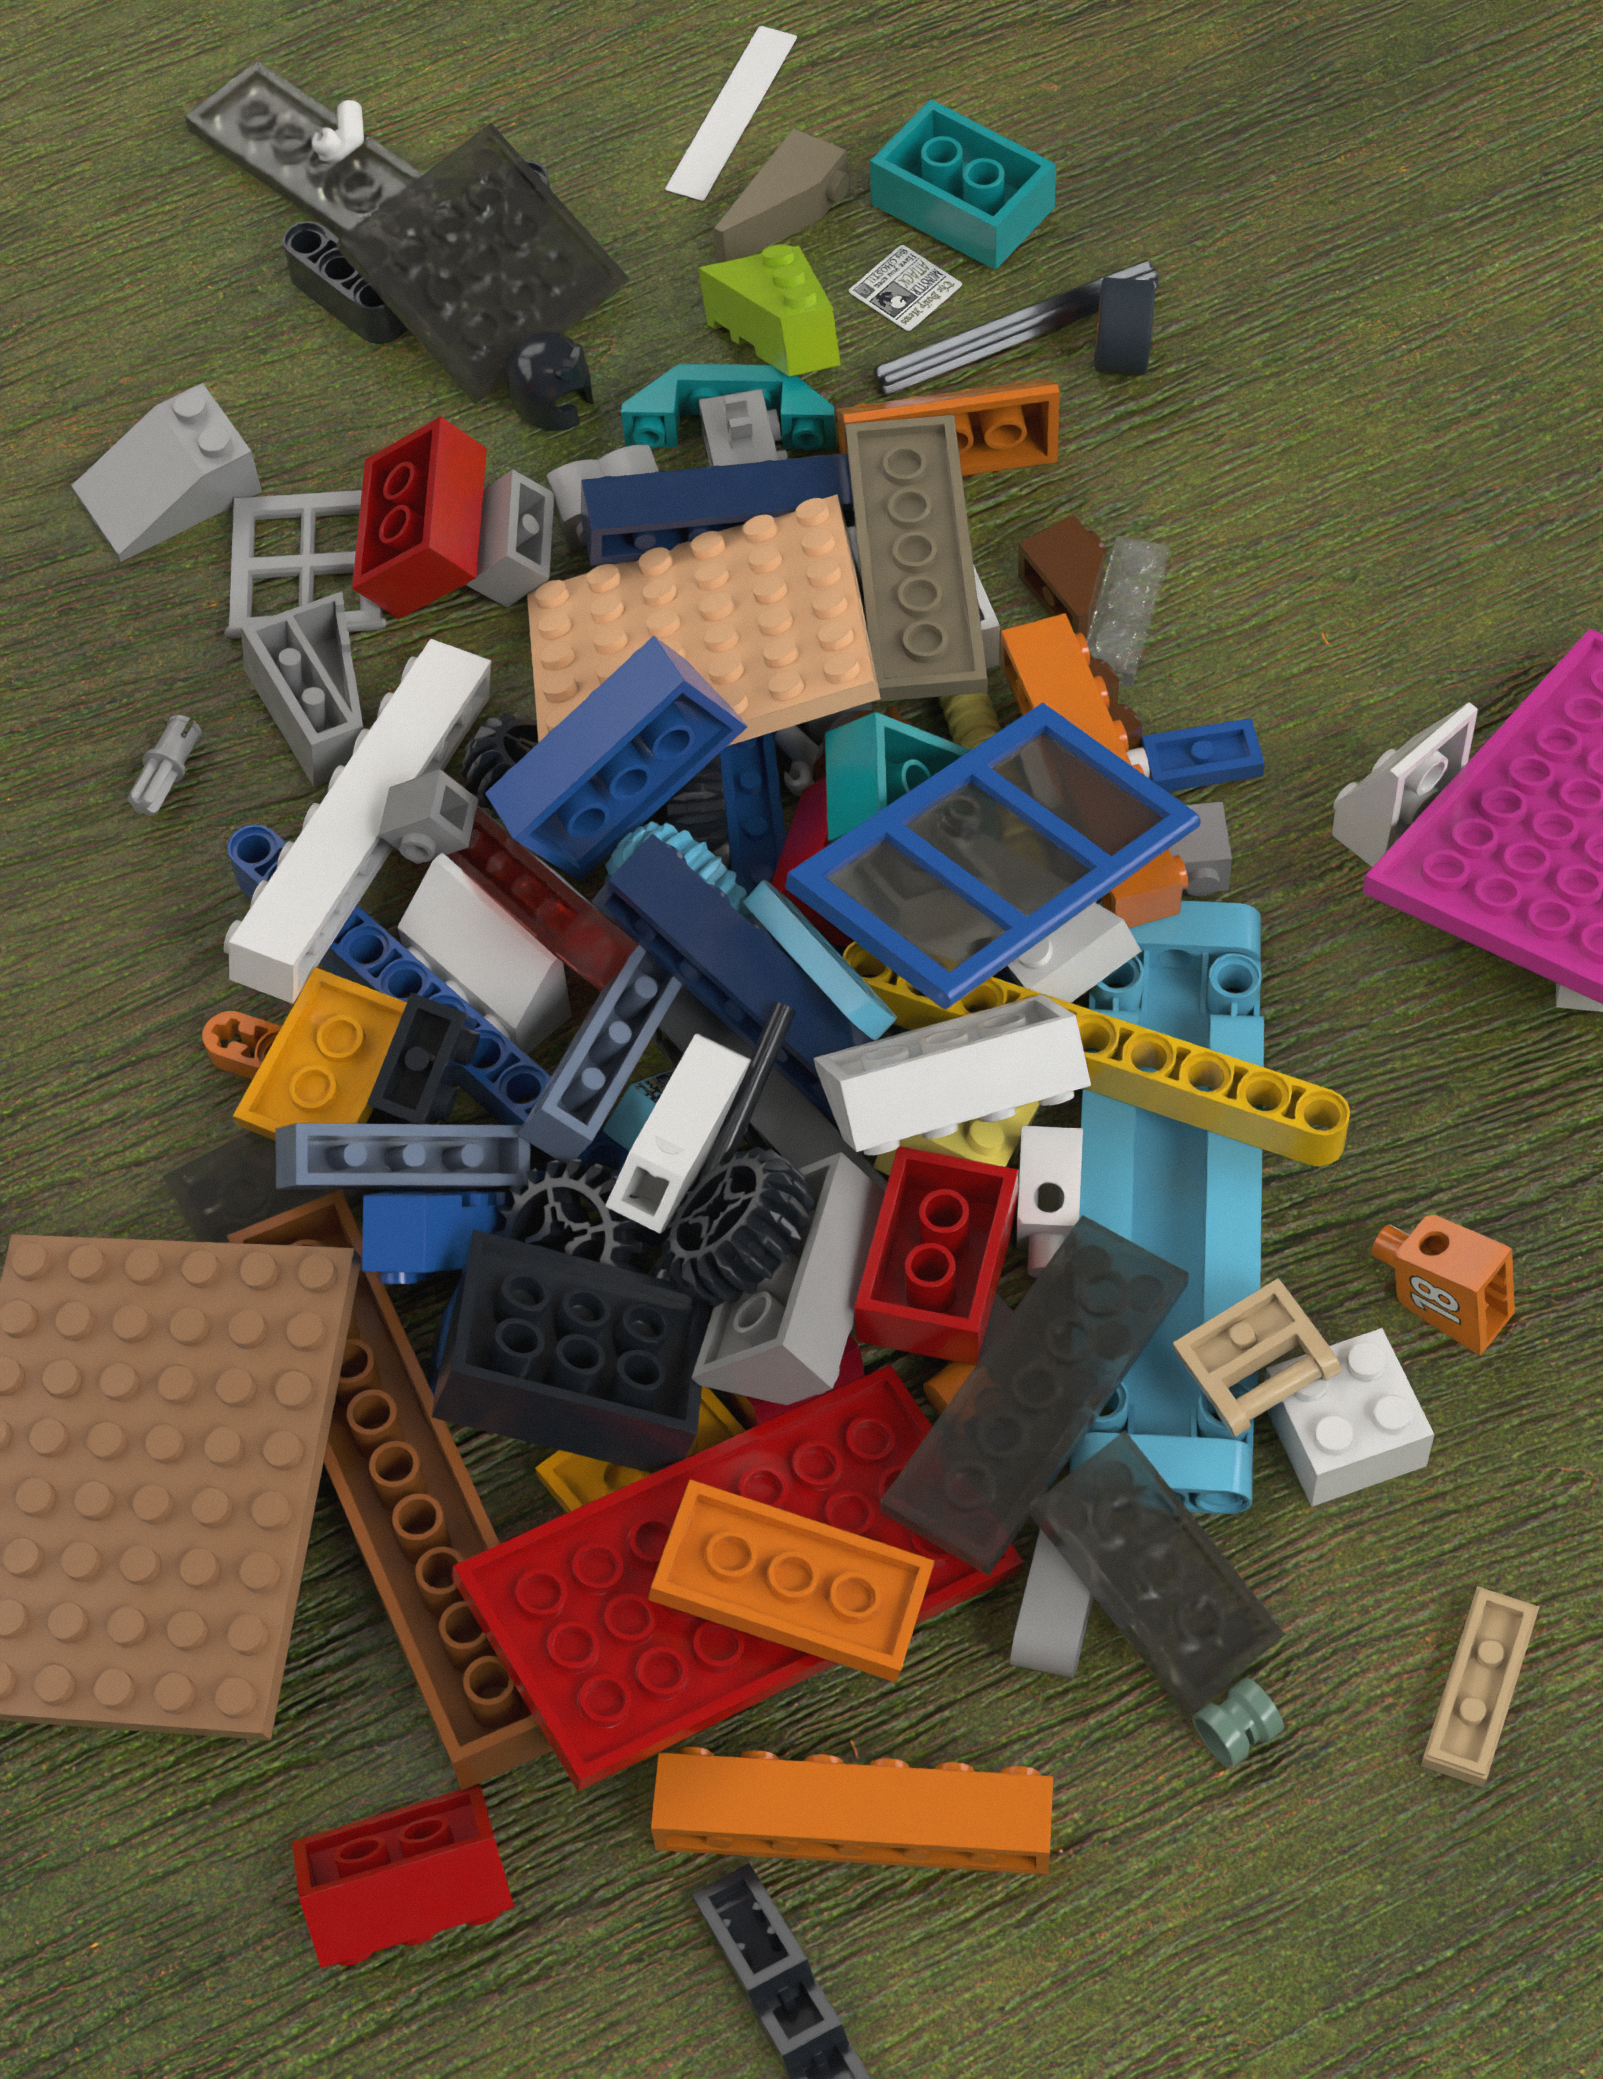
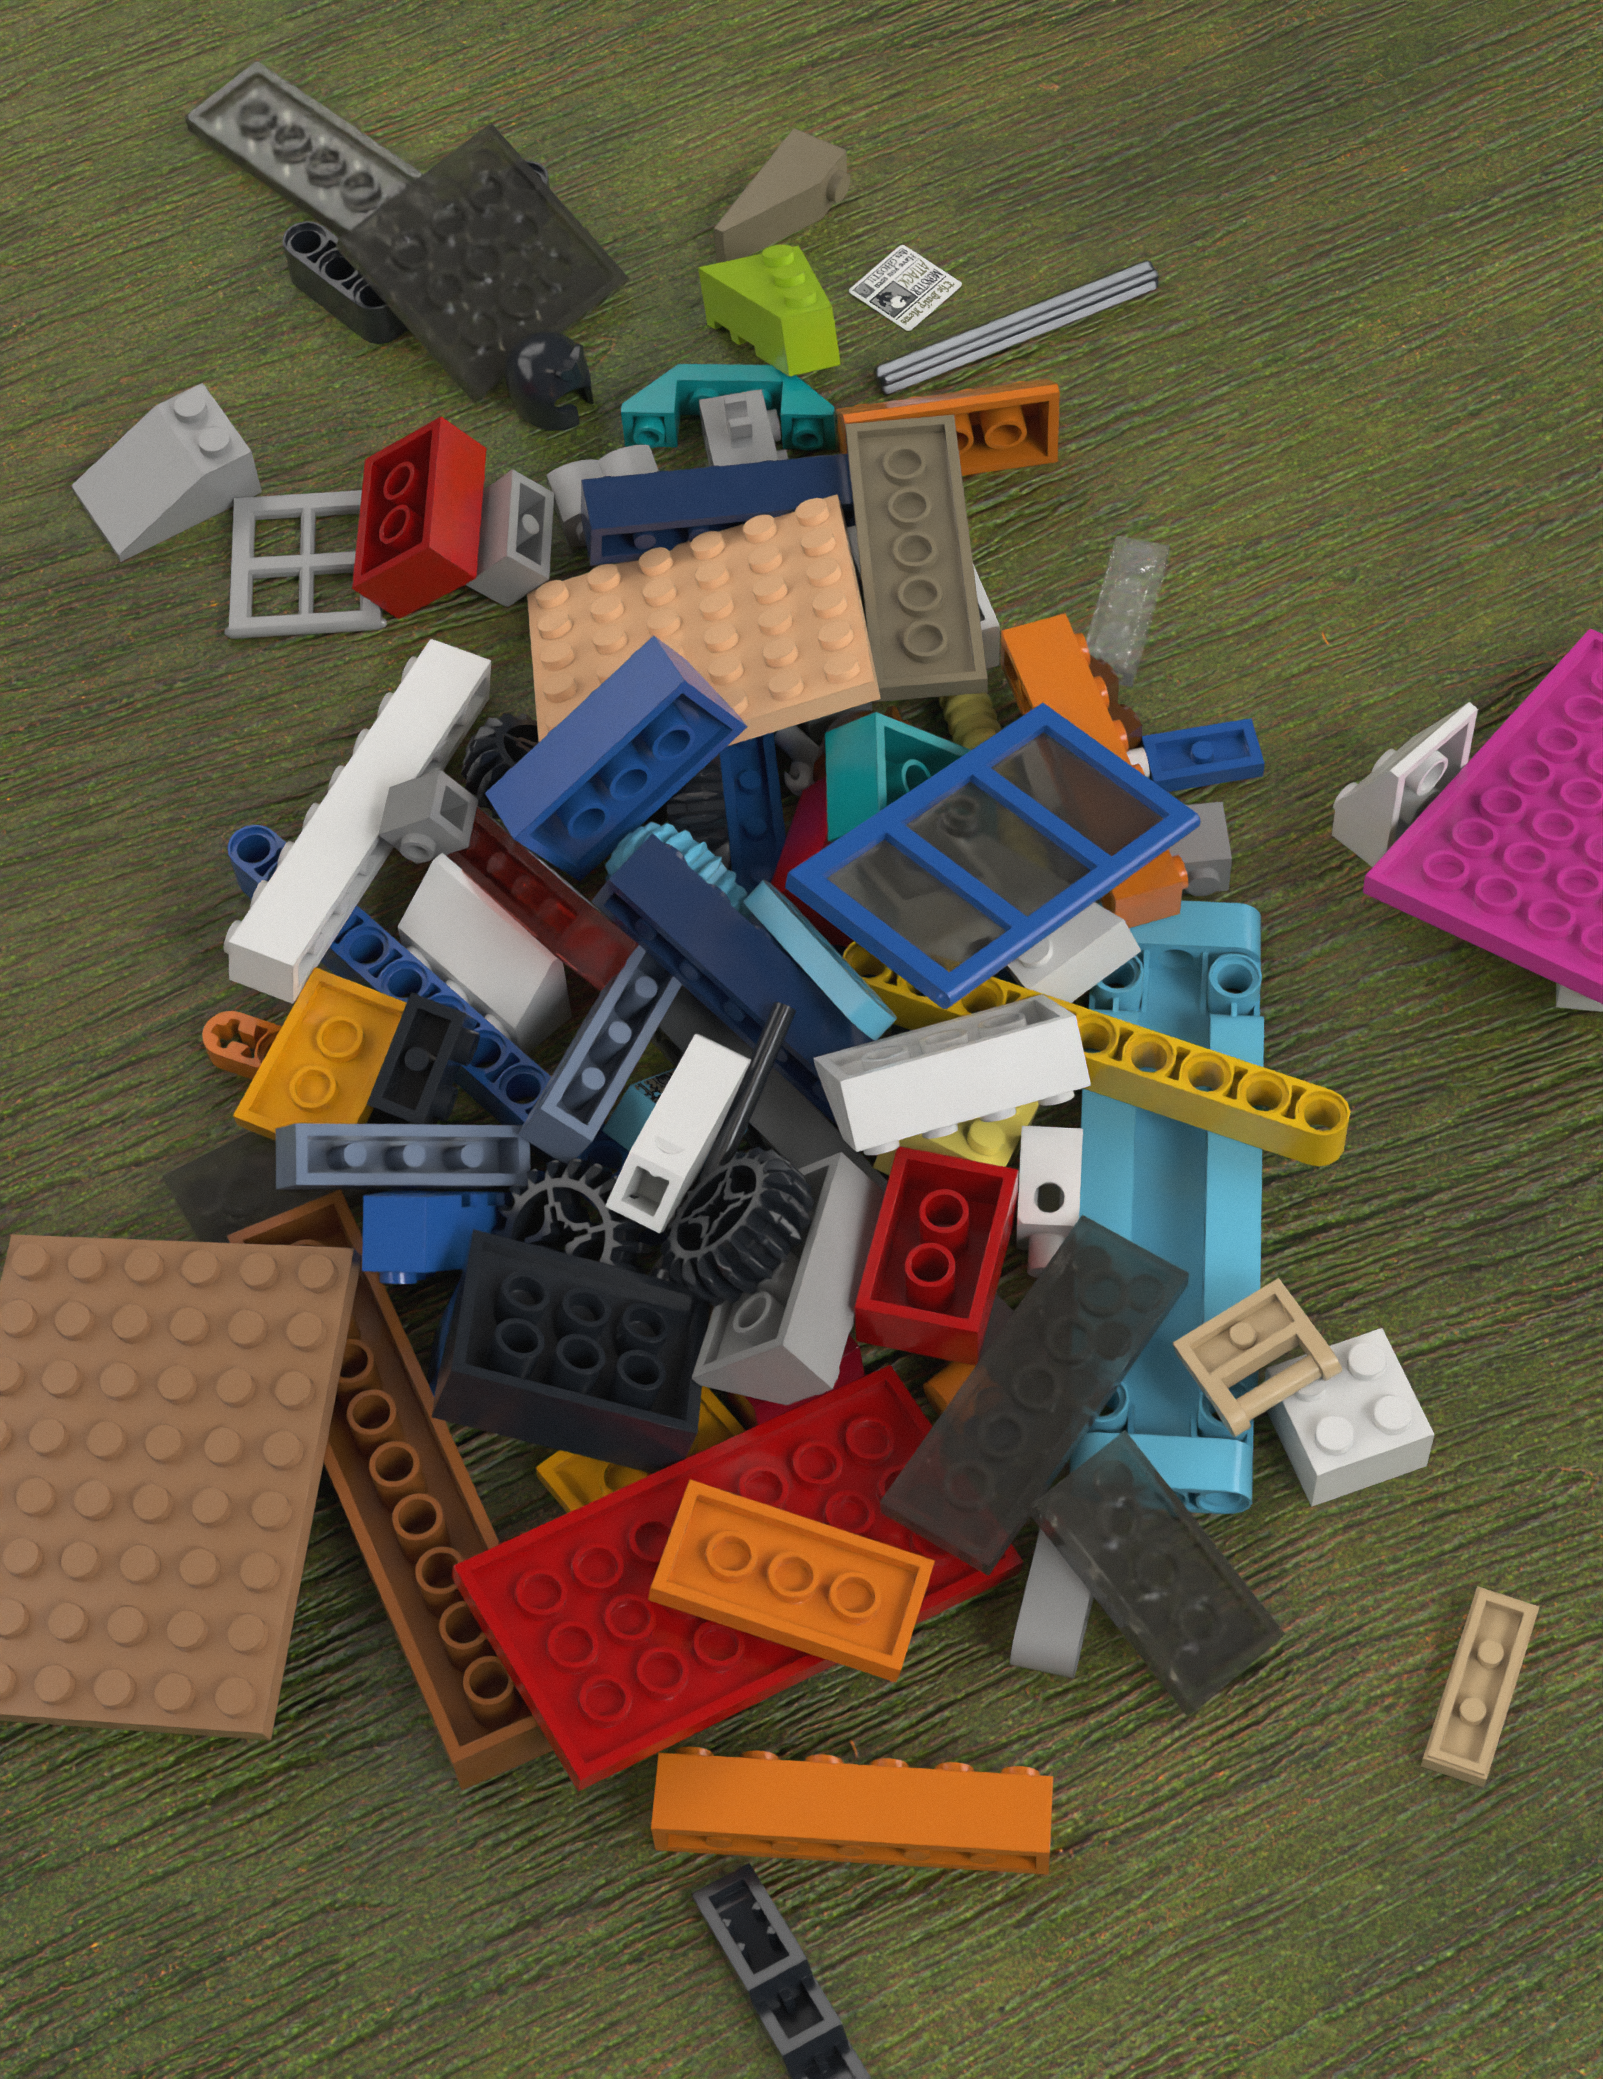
light grey axle [127,715,202,816] -> none
light grey wedge [241,591,363,787] -> none
red slope [291,1784,515,1968] -> none
white arm [312,100,364,163] -> none
white sticker [665,26,797,201] -> none
teal brick [870,99,1056,270] -> none
reddish brown slope [1018,515,1106,643] -> none
black wheel [1094,277,1155,375] -> none
sand green wheel [1192,1677,1284,1769] -> none
orange torso [1372,1214,1515,1356] -> none

